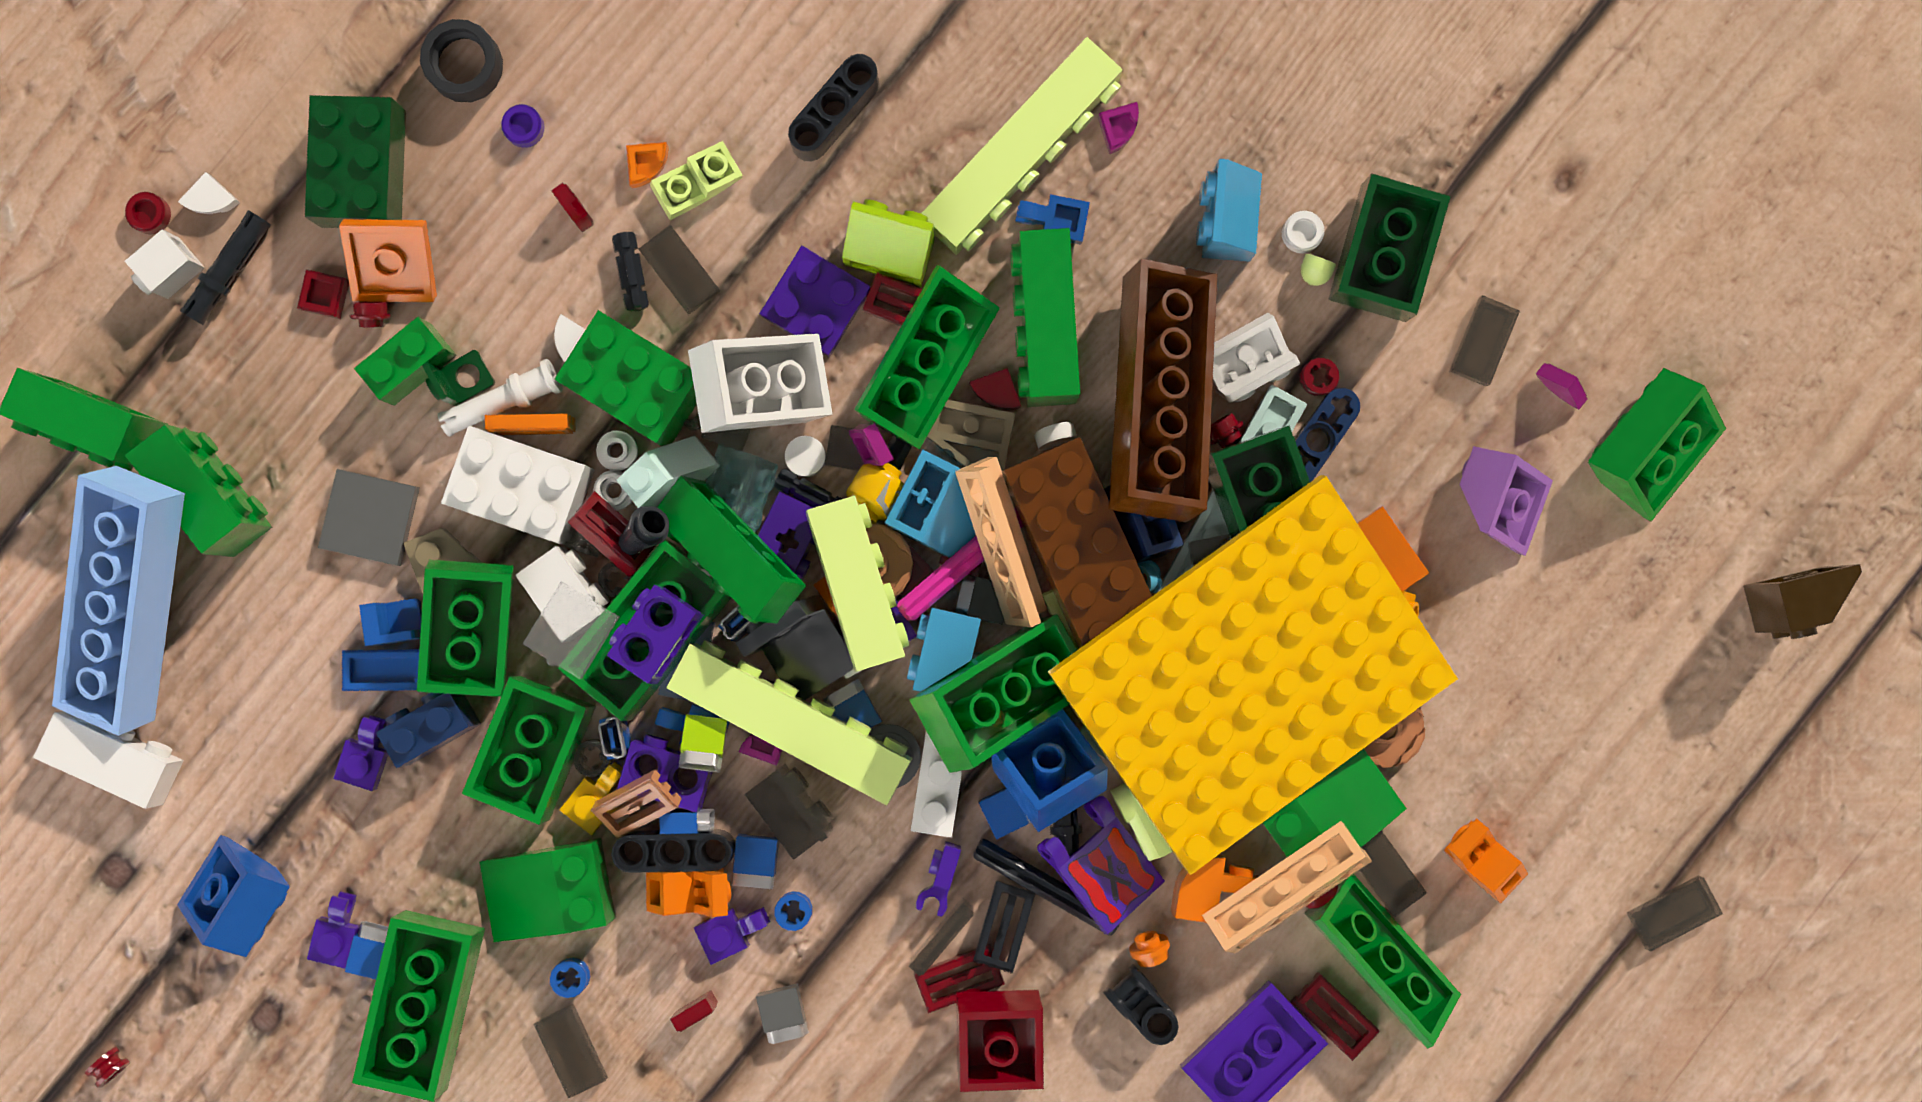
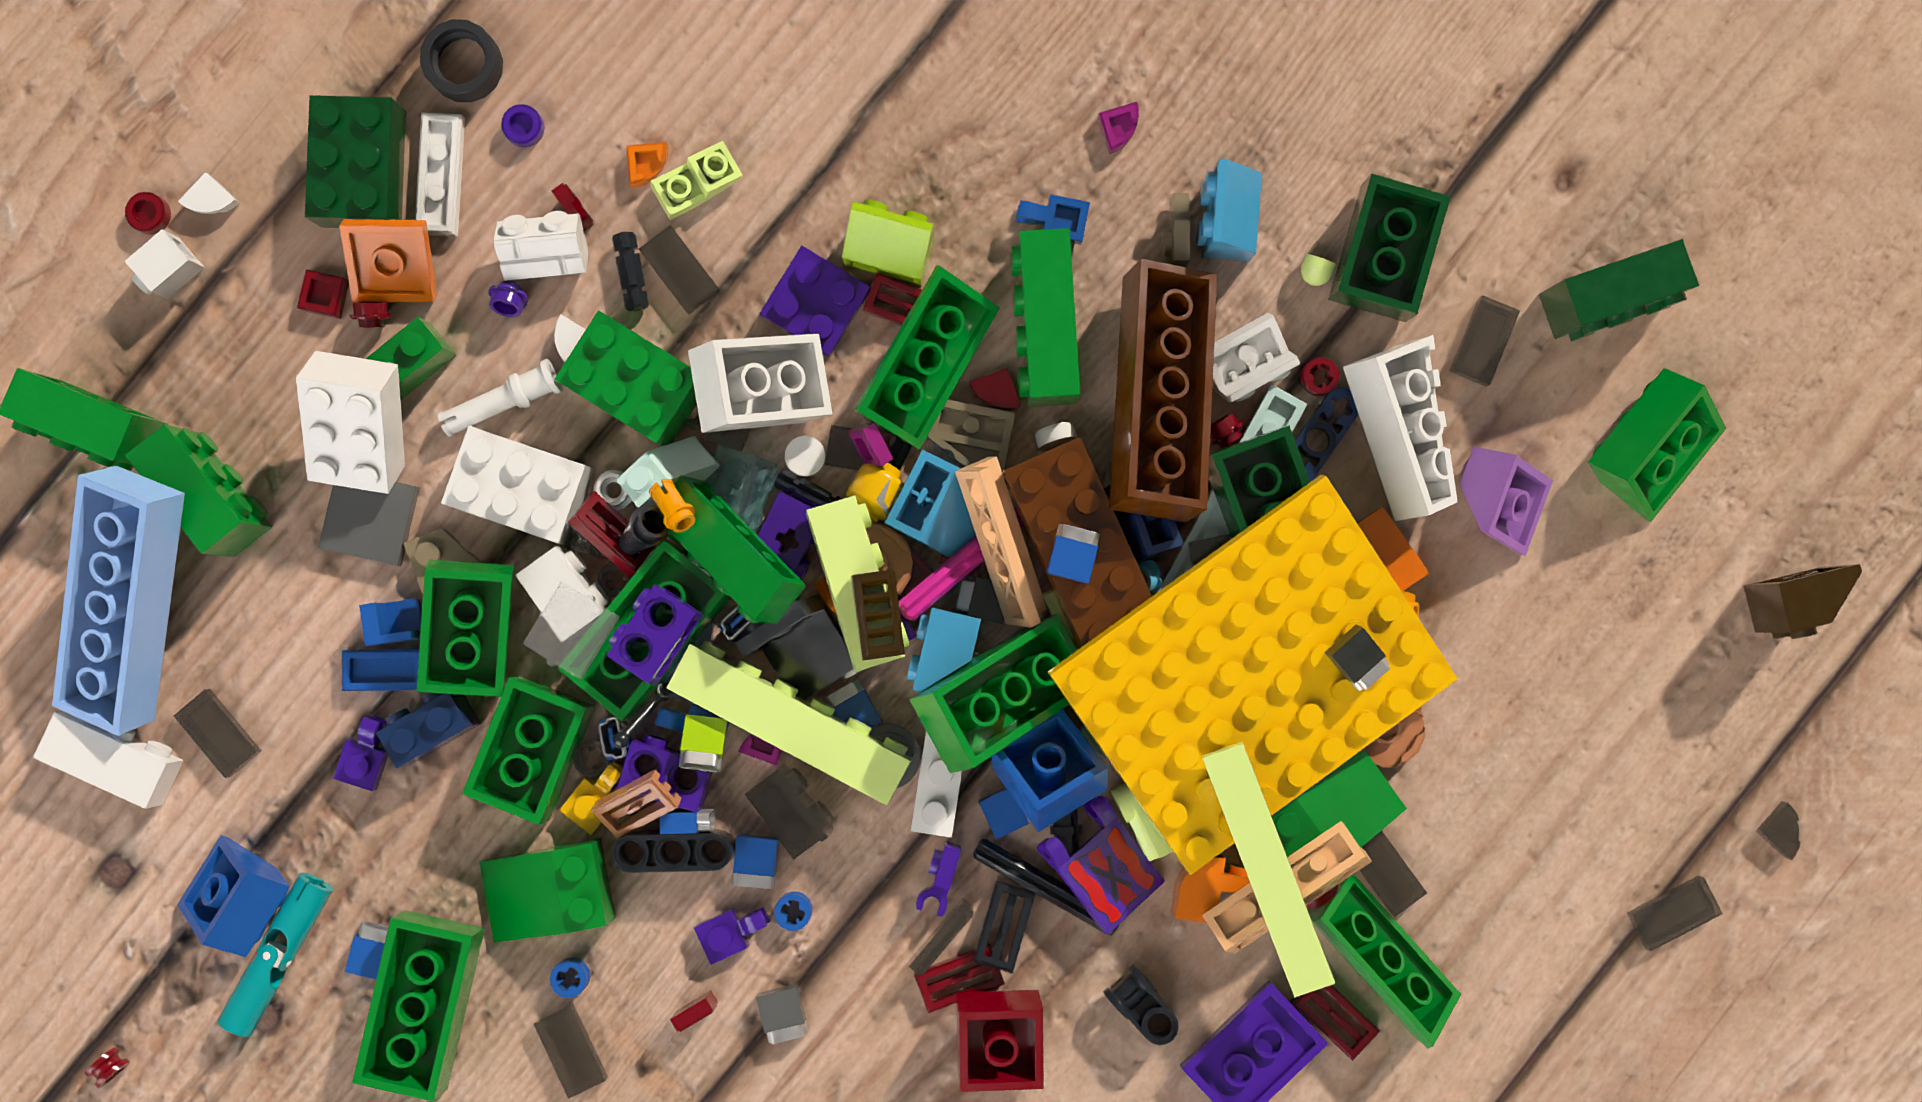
black pin [180,210,271,325] -> none
dark purple plate [307,891,360,969] -> none
dark green bracket [422,350,495,406] -> none
orange tile [485,414,576,435] -> none
white plate [596,431,638,471] -> none
orange brick [646,868,731,917] -> none
black beam [788,54,879,162] -> none
yellowish green brick [921,37,1123,255] -> none
orange plate [1129,931,1170,967] -> none
white tile [1282,211,1324,253] -> none
orange brick [1444,818,1528,904] -> none
magenta tile [1536,363,1588,410] -> none
none -> clear smoke tile [173,689,262,778]
none -> teal piece [217,873,333,1037]
none -> white brick [296,351,405,494]
none -> white tile [415,112,465,237]
none -> dark purple plate [488,281,528,317]
none -> white brick [494,211,589,281]
none -> black hinge [613,683,673,748]
none -> light orange pin [649,479,696,533]
none -> dark brown slope [850,569,905,661]
none -> blue piece [1046,524,1100,584]
none -> dark tan plate [1162,193,1190,267]
none -> yellowish green tile [1202,741,1335,997]
none -> pearl dark grey piece [1324,624,1390,691]
none -> white wedge [1343,335,1457,521]
none -> dark green brick [1538,239,1699,342]
none -> clear smoke tile [1755,801,1801,860]

